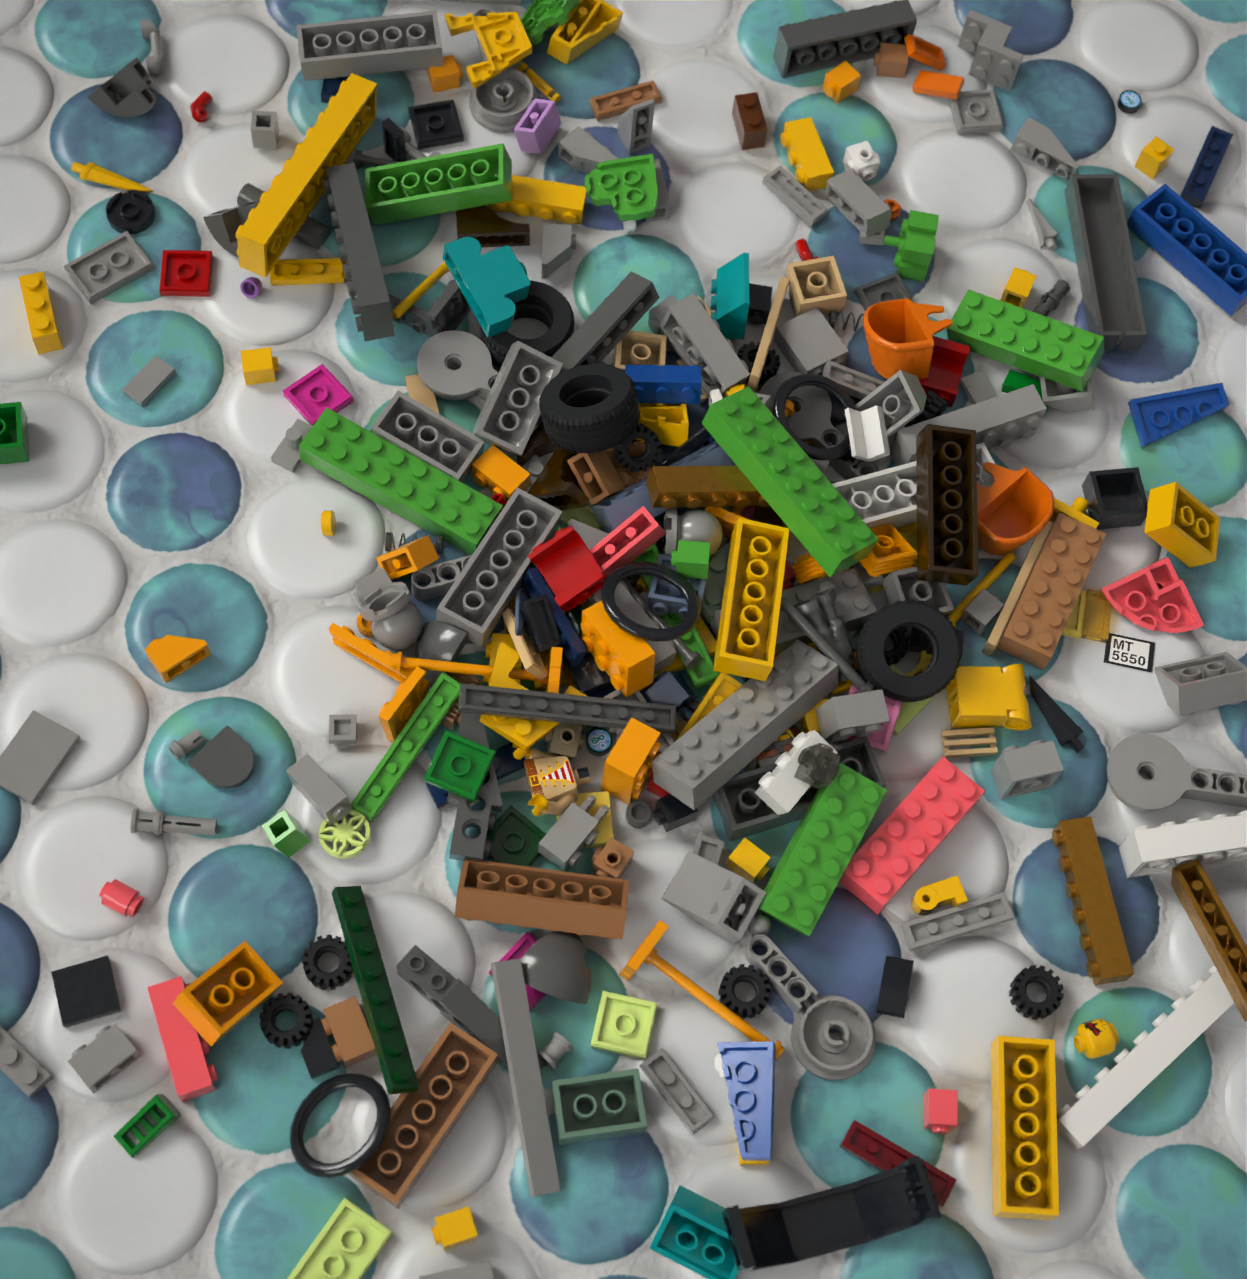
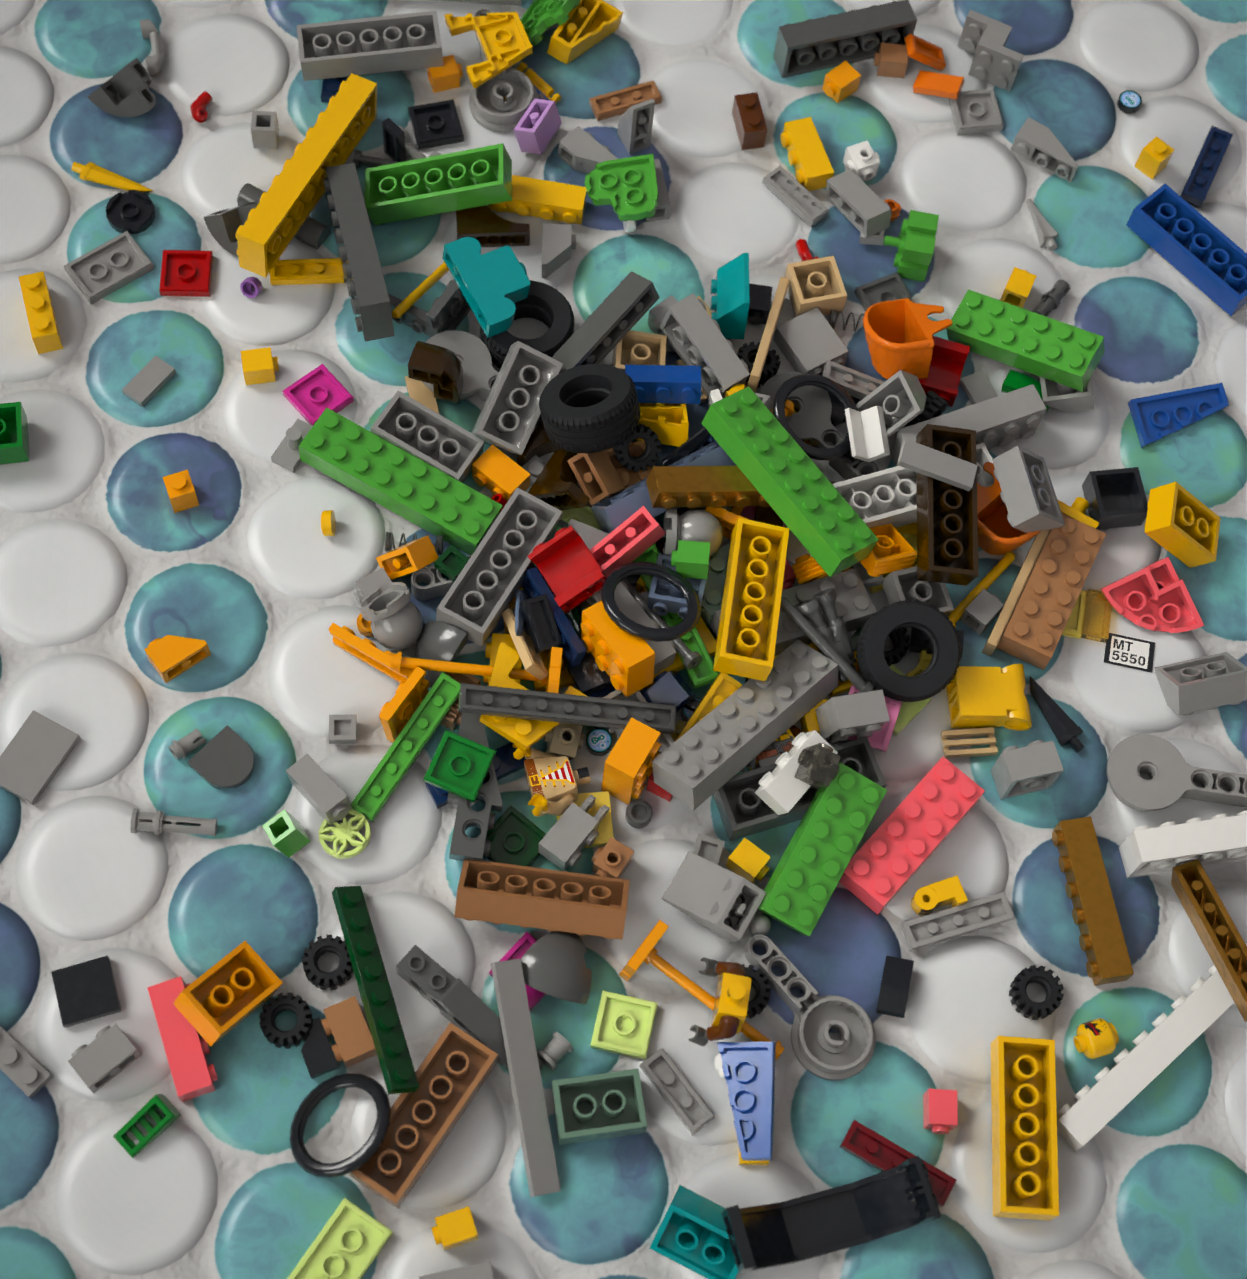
coral brick [99,879,144,917] -> none
black brick [653,794,698,832] -> none
dark grey piece [1065,174,1147,351] -> none
none -> light orange brick [163,469,199,513]
none -> dark brown brick [408,341,463,403]
none -> dark green tile [434,545,470,582]
none -> torso [688,957,752,1046]
none -> light grey tile [897,439,978,491]
none -> light grey slope [992,446,1065,533]

